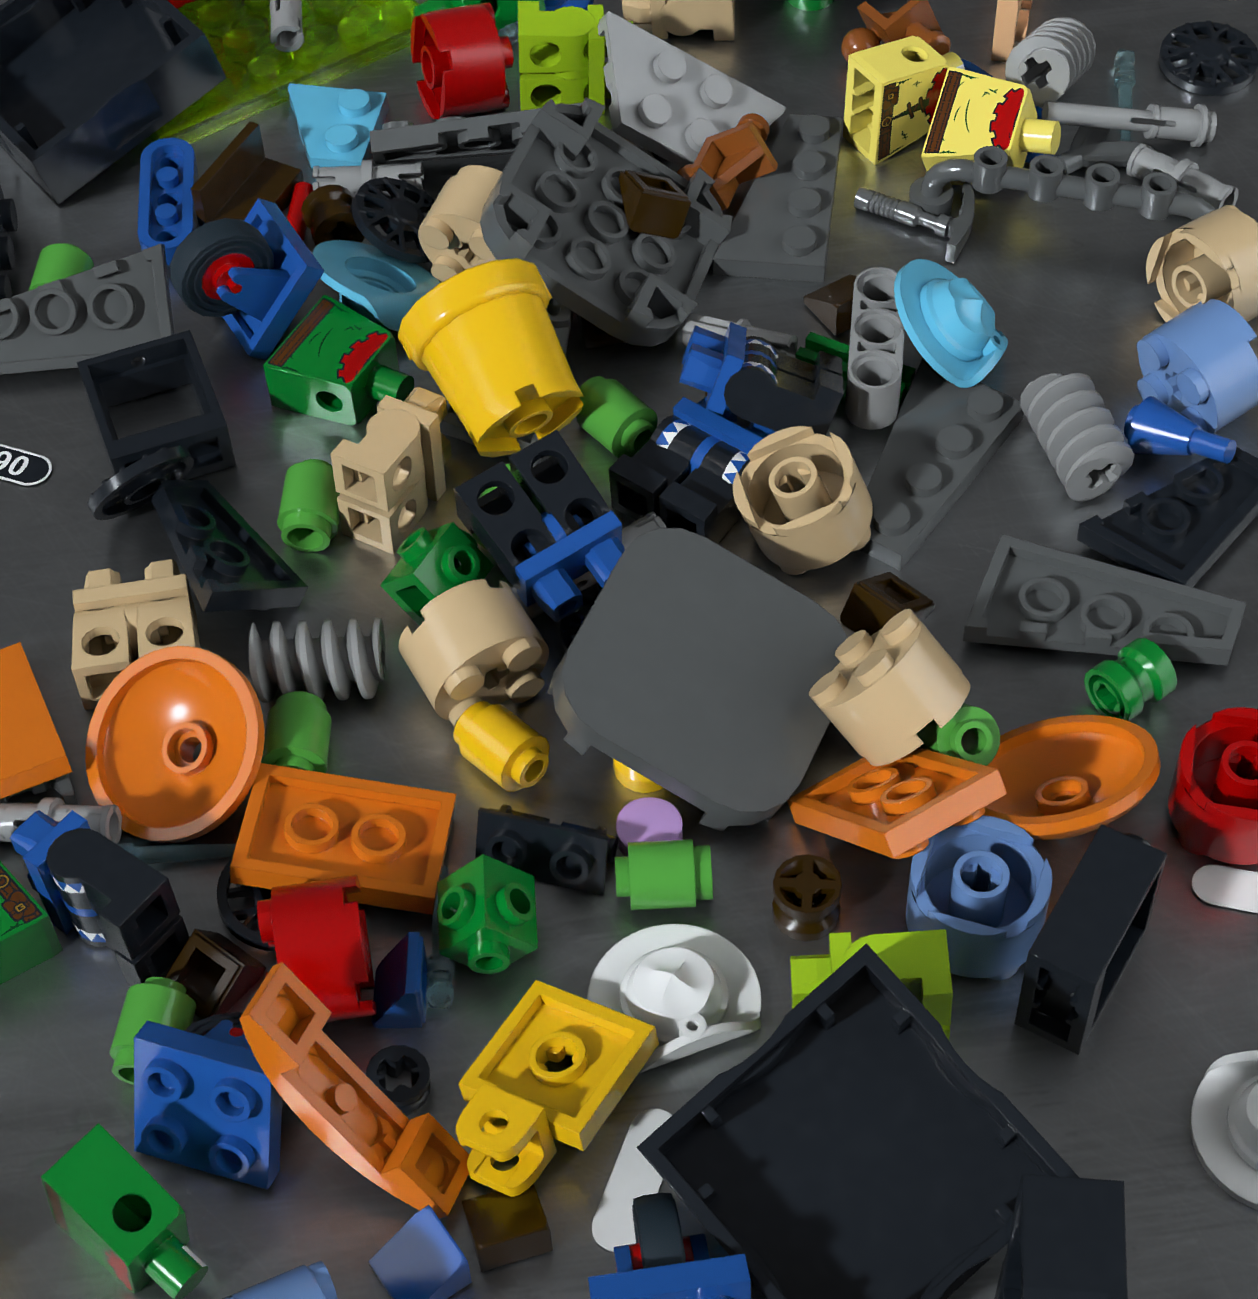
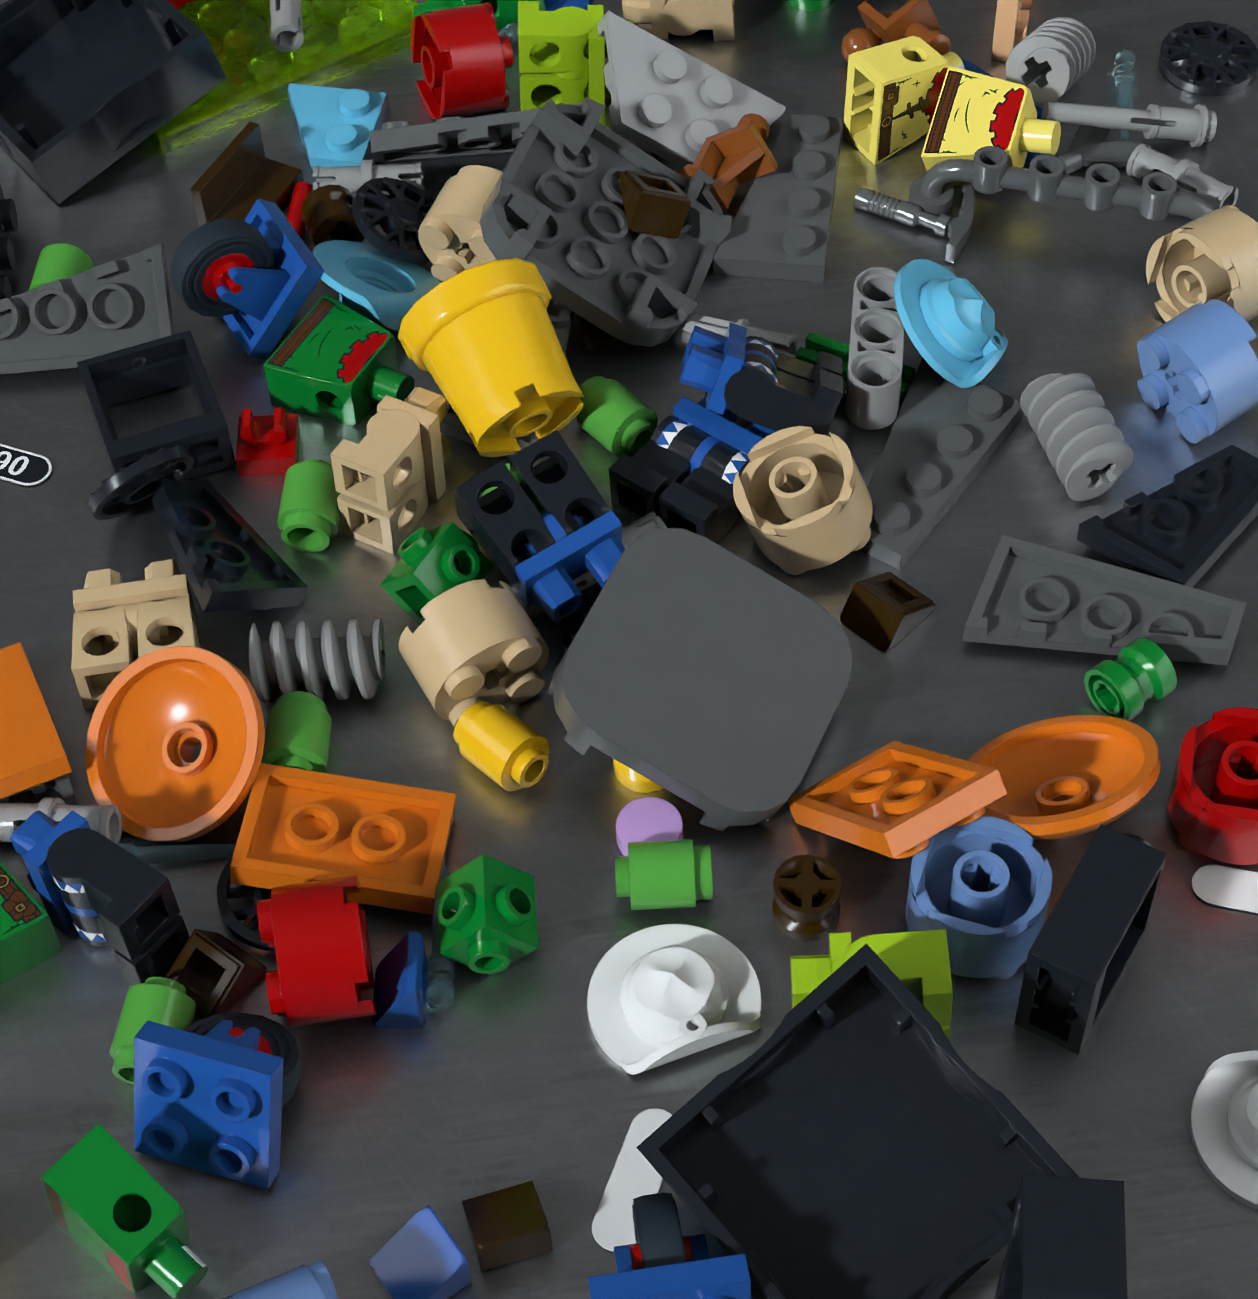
blue plate [137,138,198,266] -> none
orange slope [239,962,469,1219] -> none
black bush [366,1045,430,1116] -> none
yellow plate [456,980,659,1197] -> none
black hinge [475,804,618,896] -> none
dark brown slope [803,274,857,336] -> none
tan brick [809,609,971,767] -> none
bright green brick [916,703,1000,766] -> none
blue cone [1124,396,1237,464] -> none
none -> red tile [235,407,300,476]

